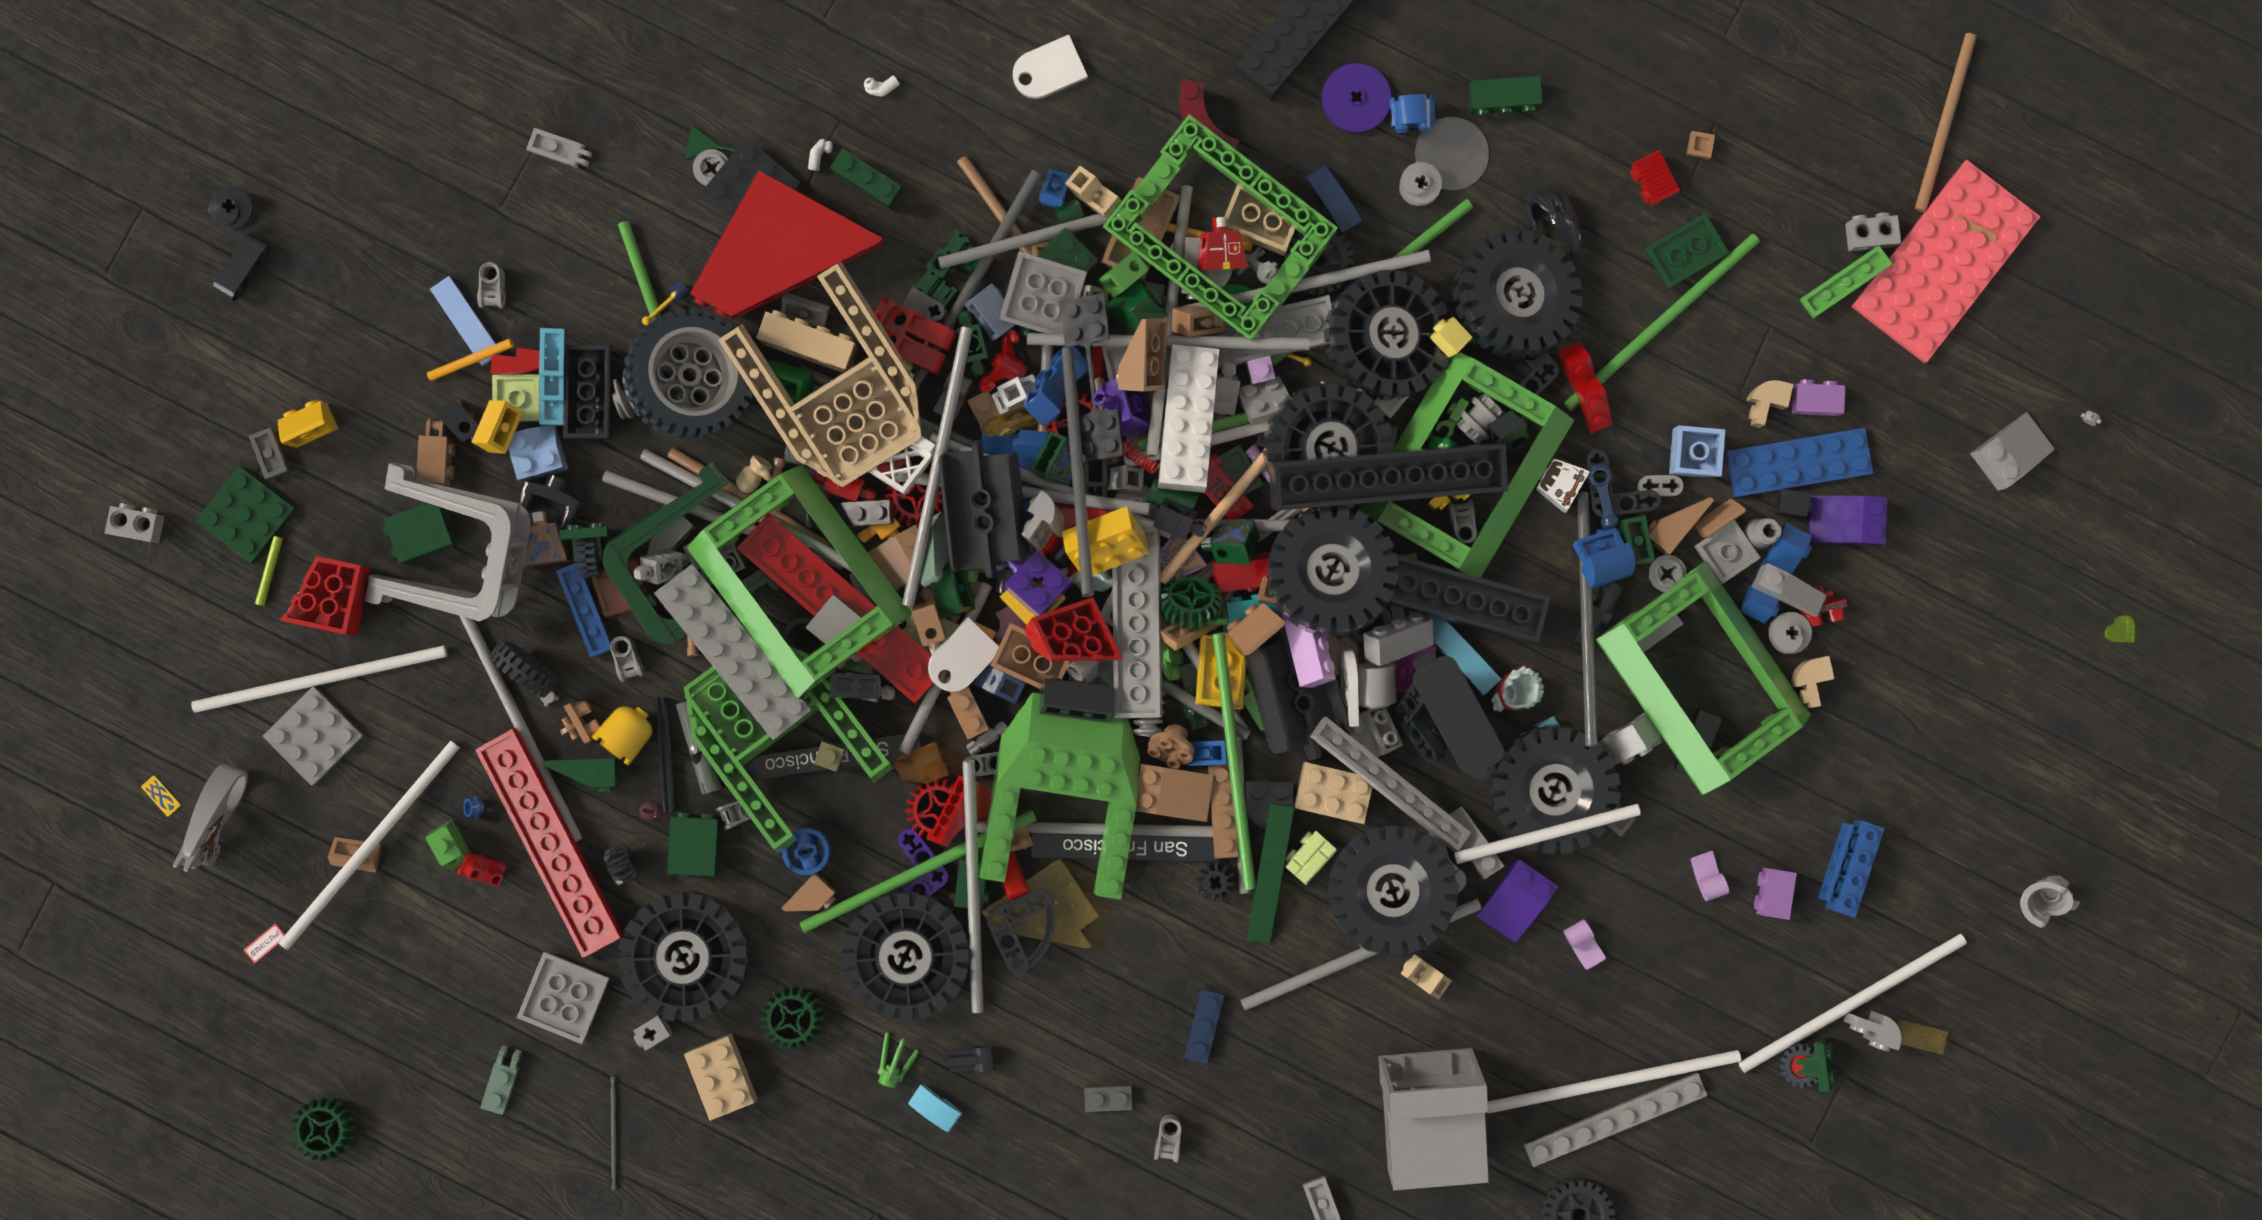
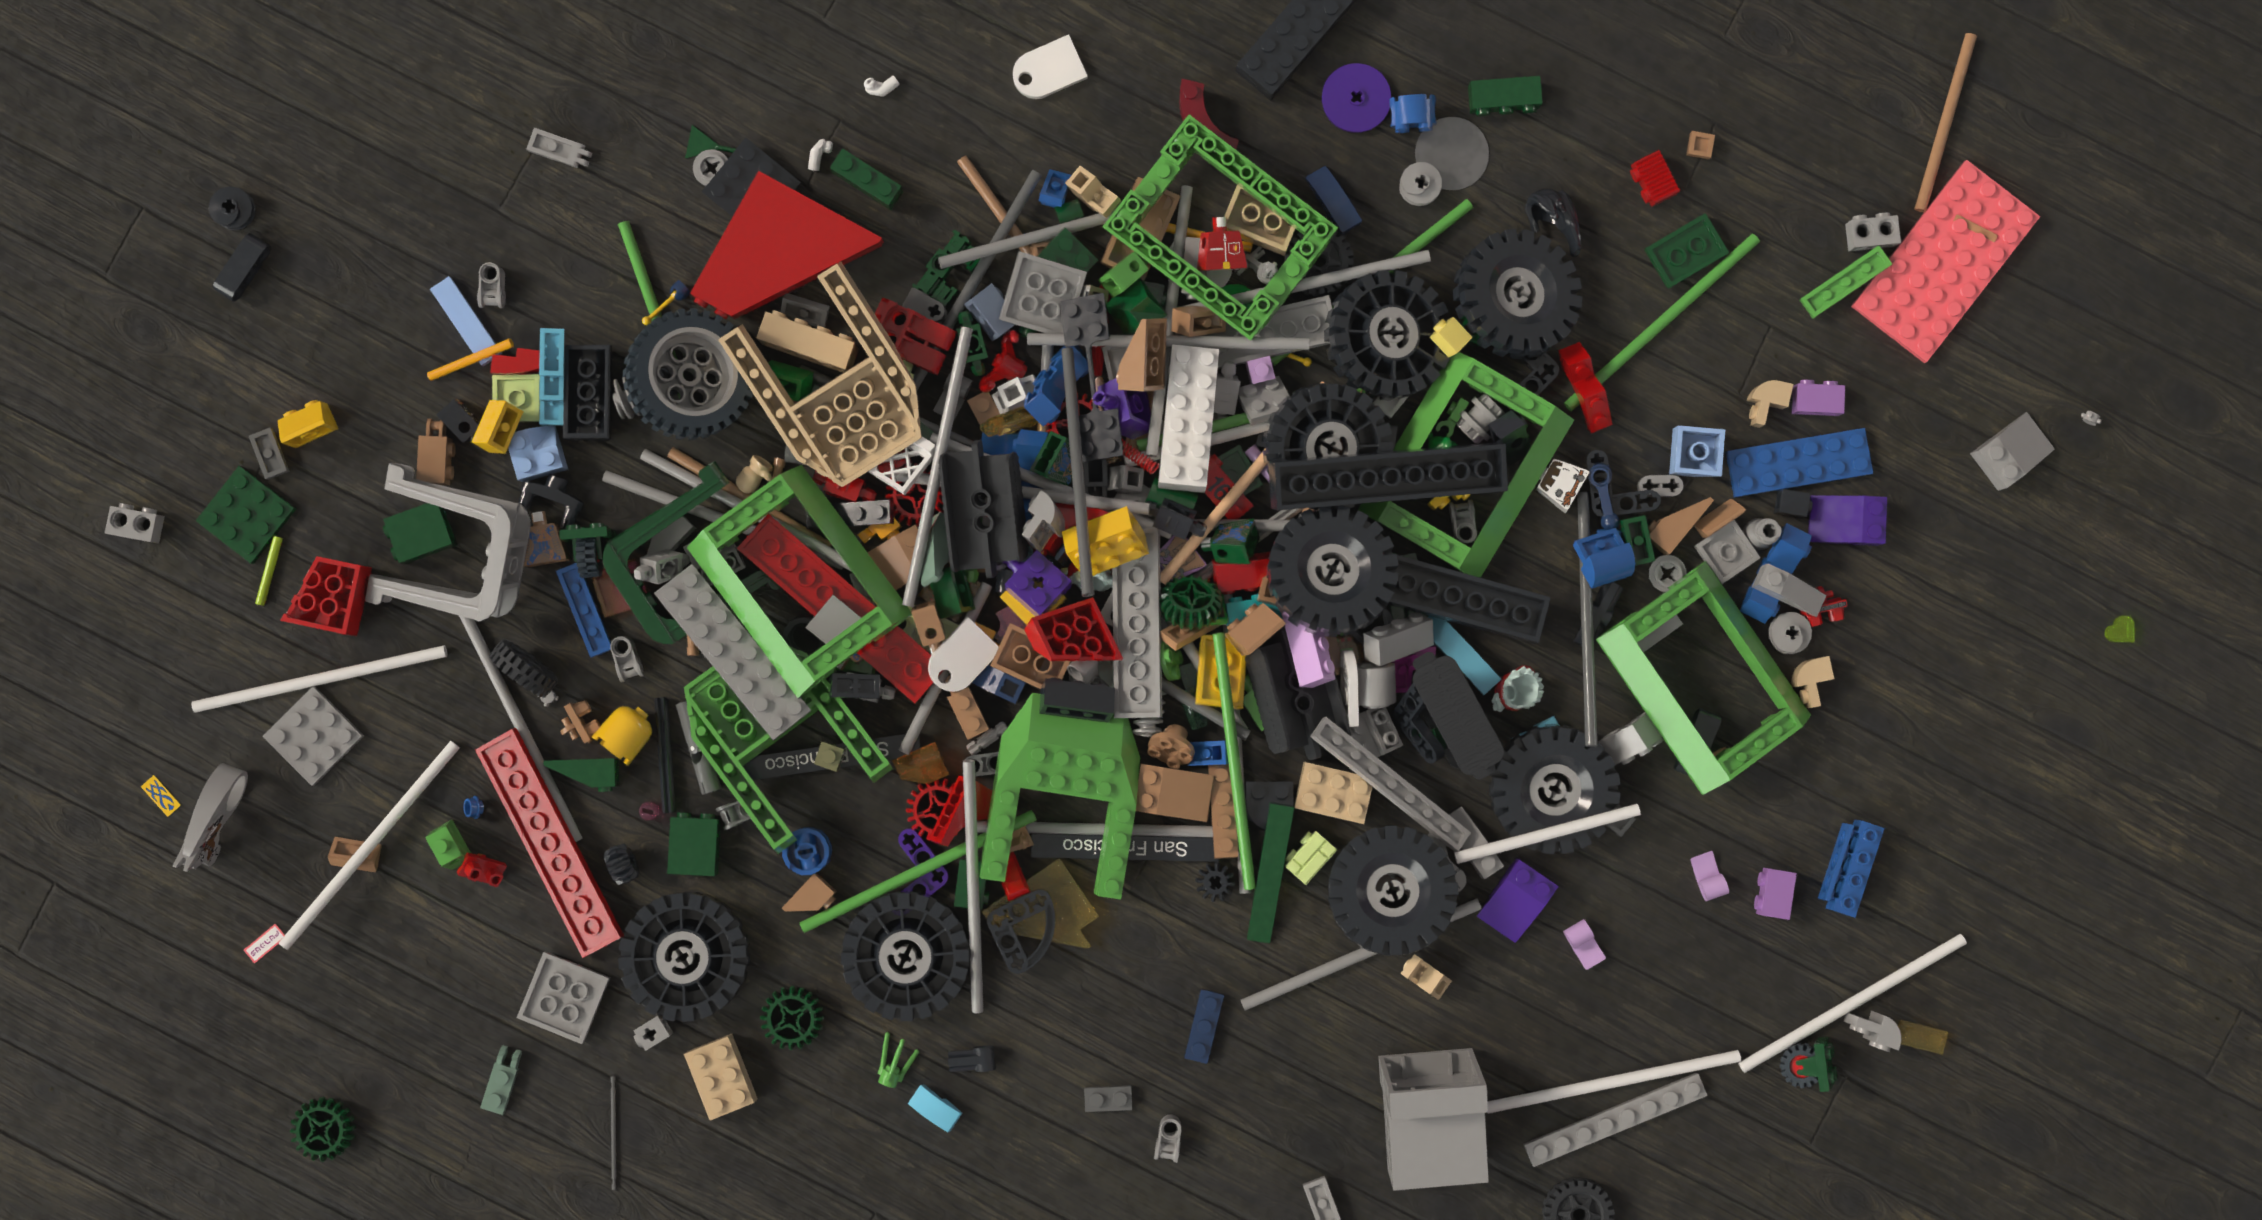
light grey helmet [2020,875,2080,928] -> none

